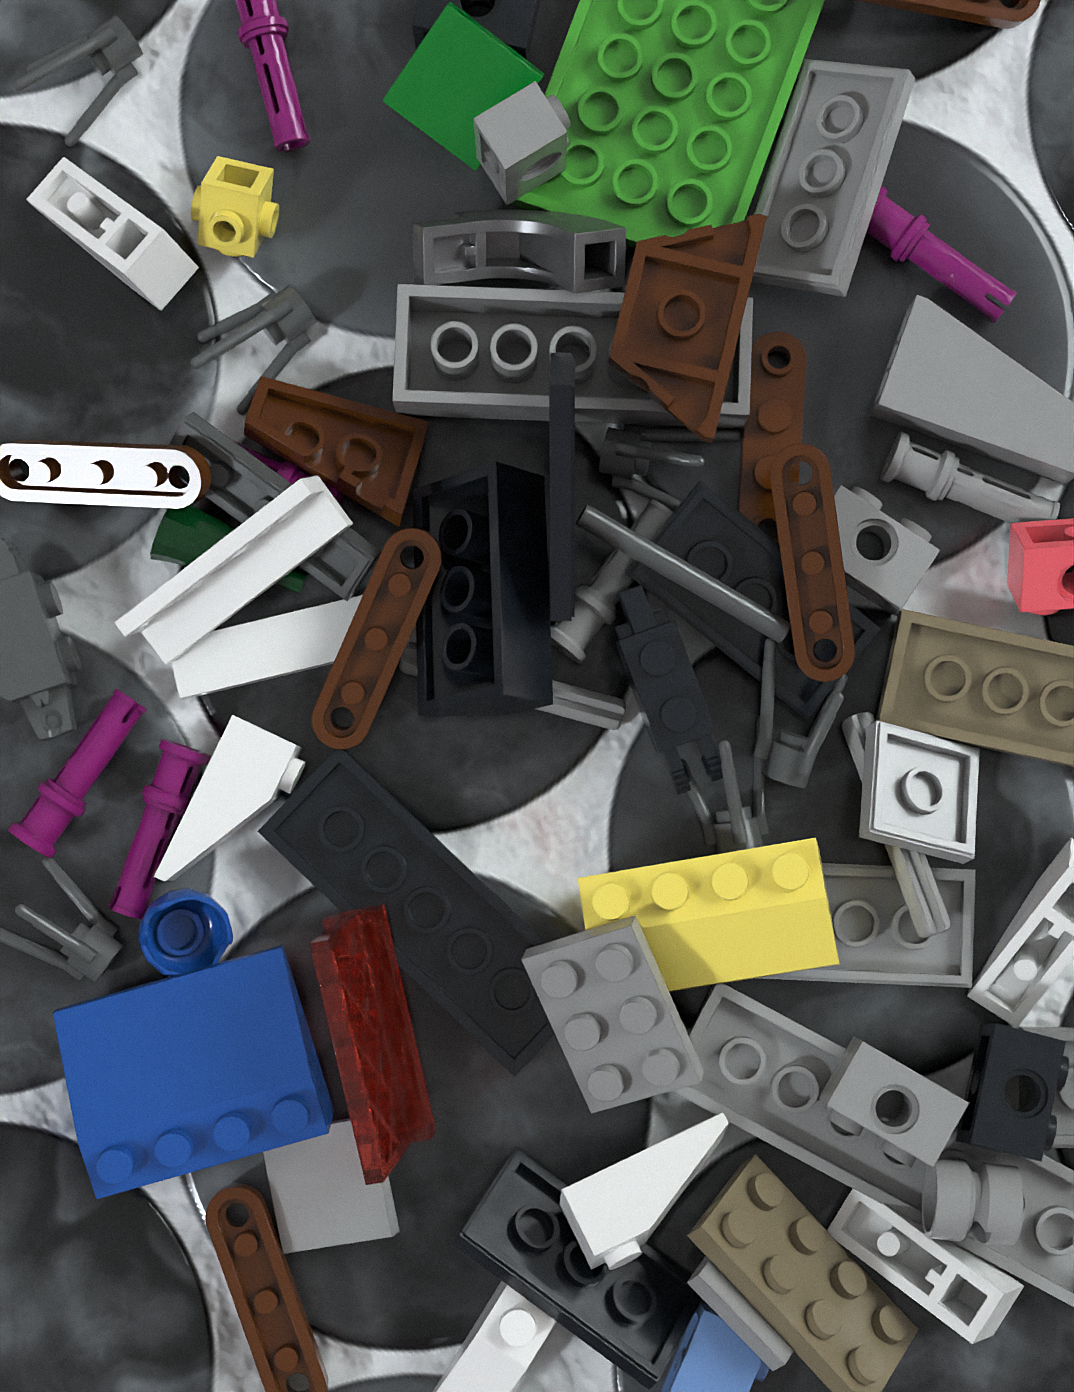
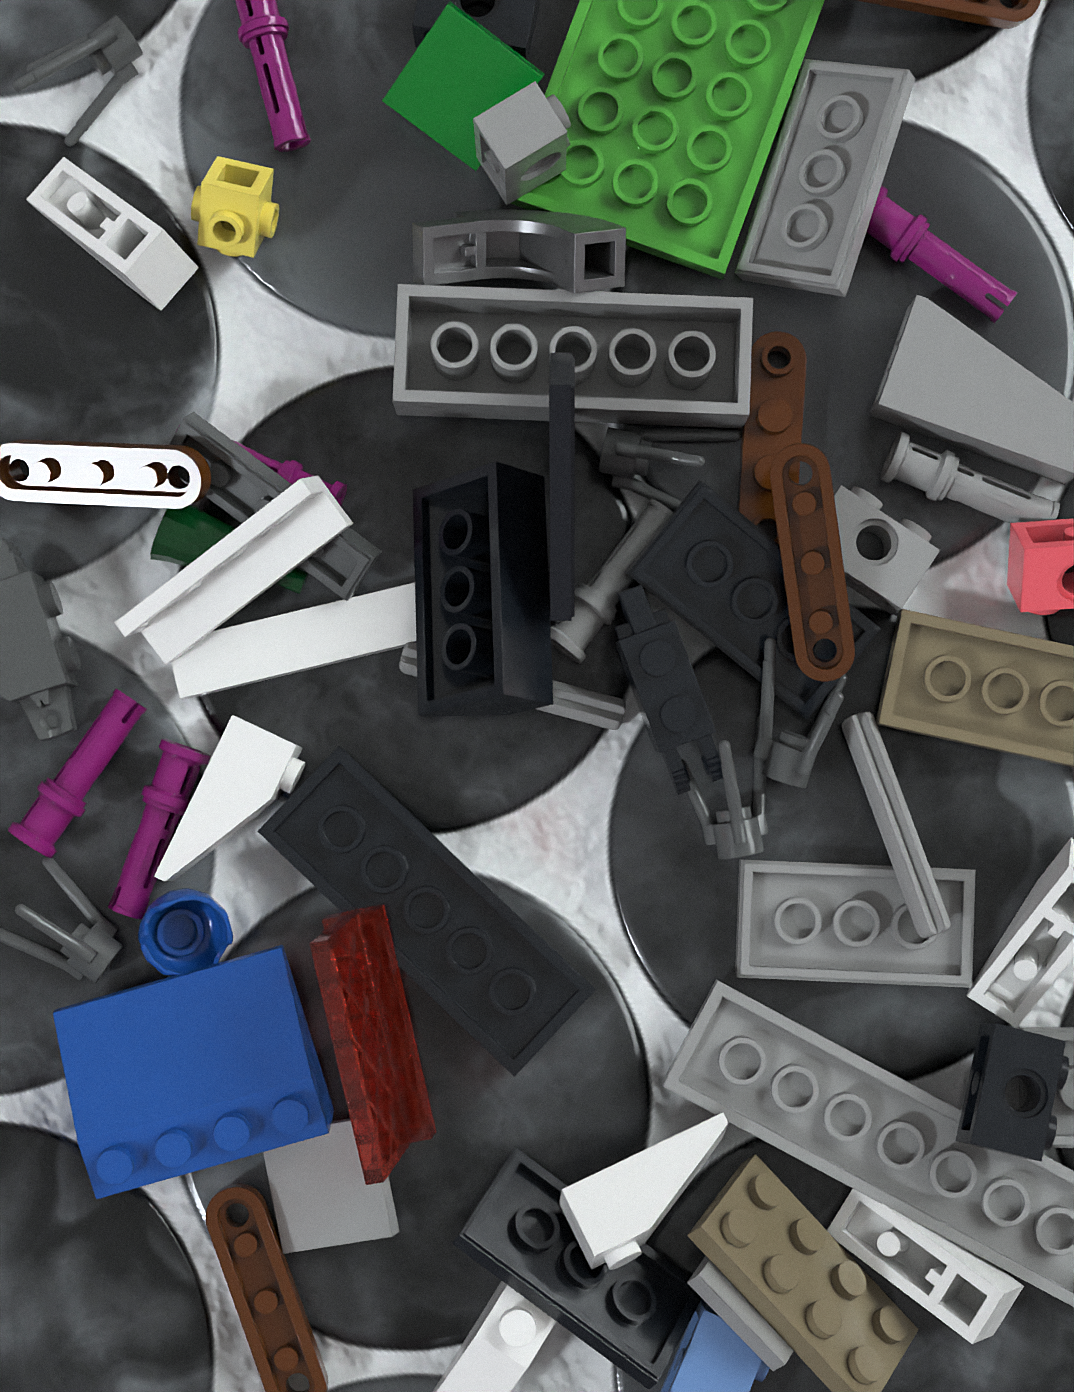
dark grey plant [190,285,316,415] -> none
reddish brown wing [244,376,429,527] -> none
reddish brown plate [311,527,442,750] -> none
light grey plate [521,915,704,1114] -> none
dark grey bar [575,504,791,643] -> none
light yellow slope [578,838,840,992] -> none
reddish brown wing [608,214,767,443] -> none
light grey brick [819,1036,969,1168] -> none
tile [859,720,980,864] -> none
light grey wheel [922,1159,1024,1247] -> none

